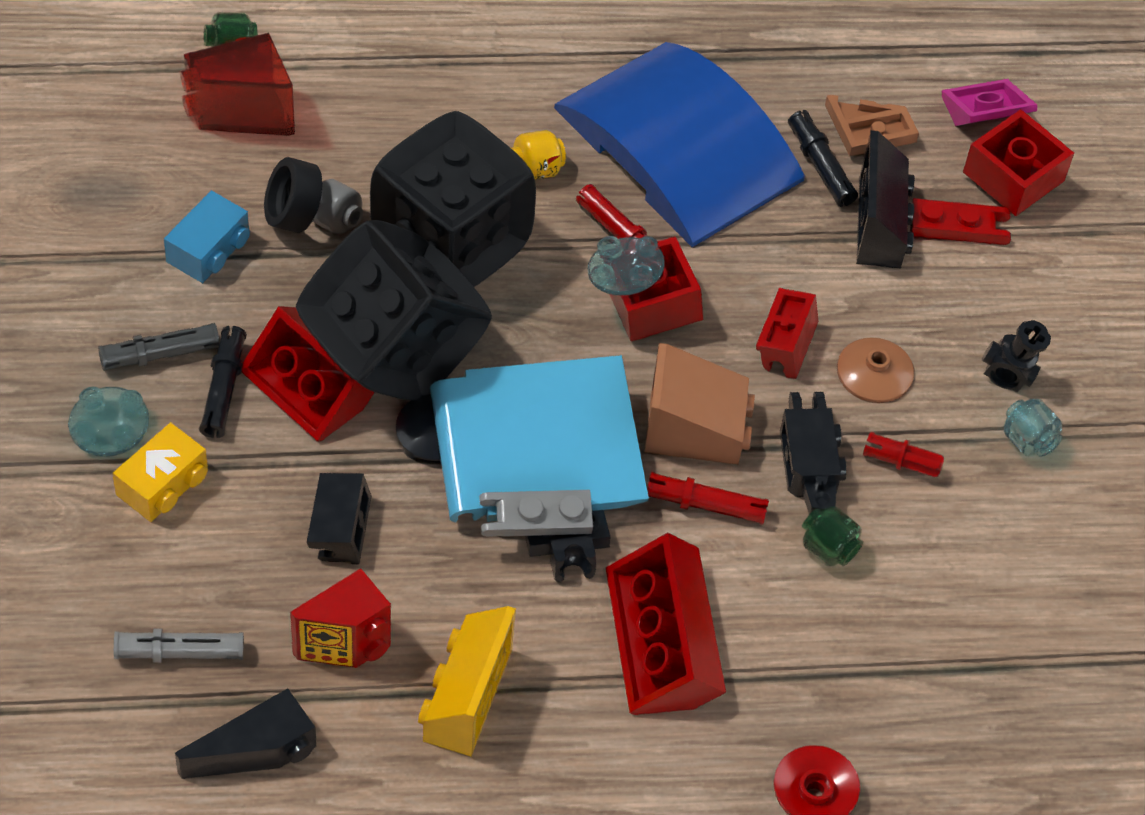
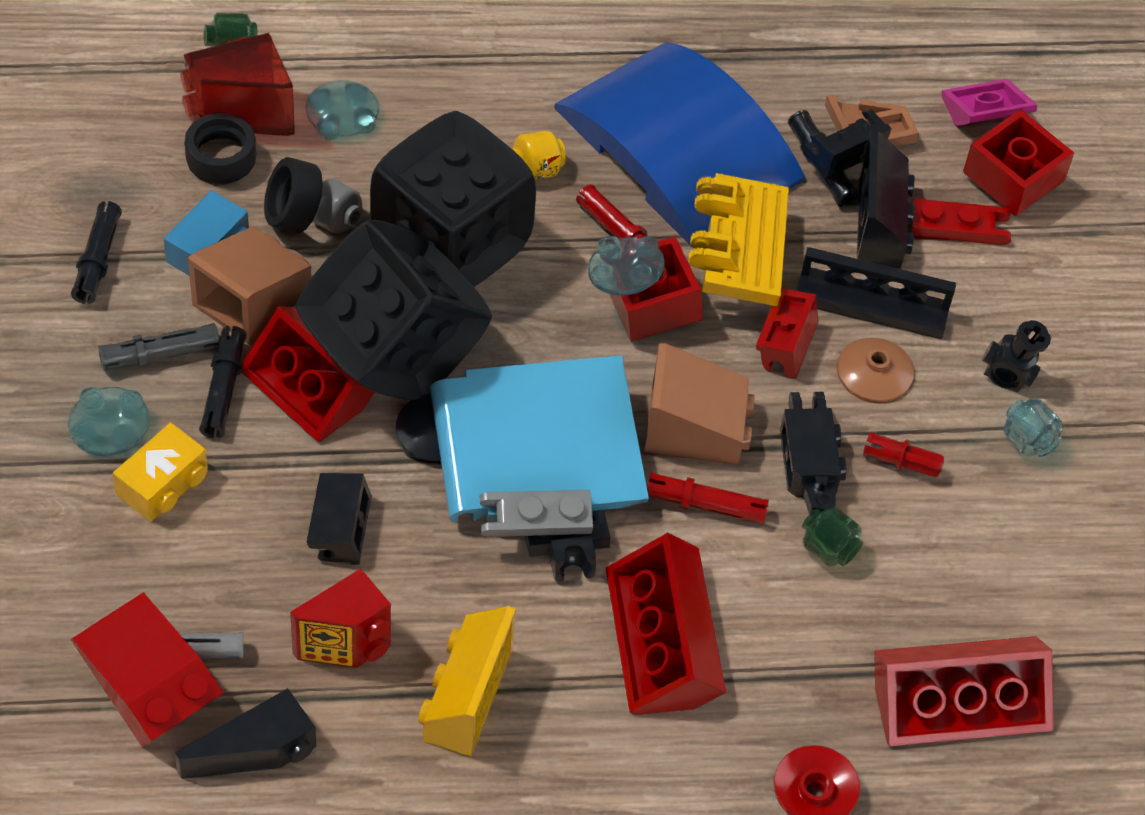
none -> red slope [70,592,223,747]
none -> black pin [71,201,122,304]
none -> black tyre [184,113,257,184]
none -> nougat slope [188,226,312,346]
none -> clear light blue dish [306,80,379,140]
none -> yellow hinge [688,173,789,306]
none -> black fence [797,247,956,339]
none -> black hinge [802,109,892,179]
none -> red slope [874,636,1053,746]

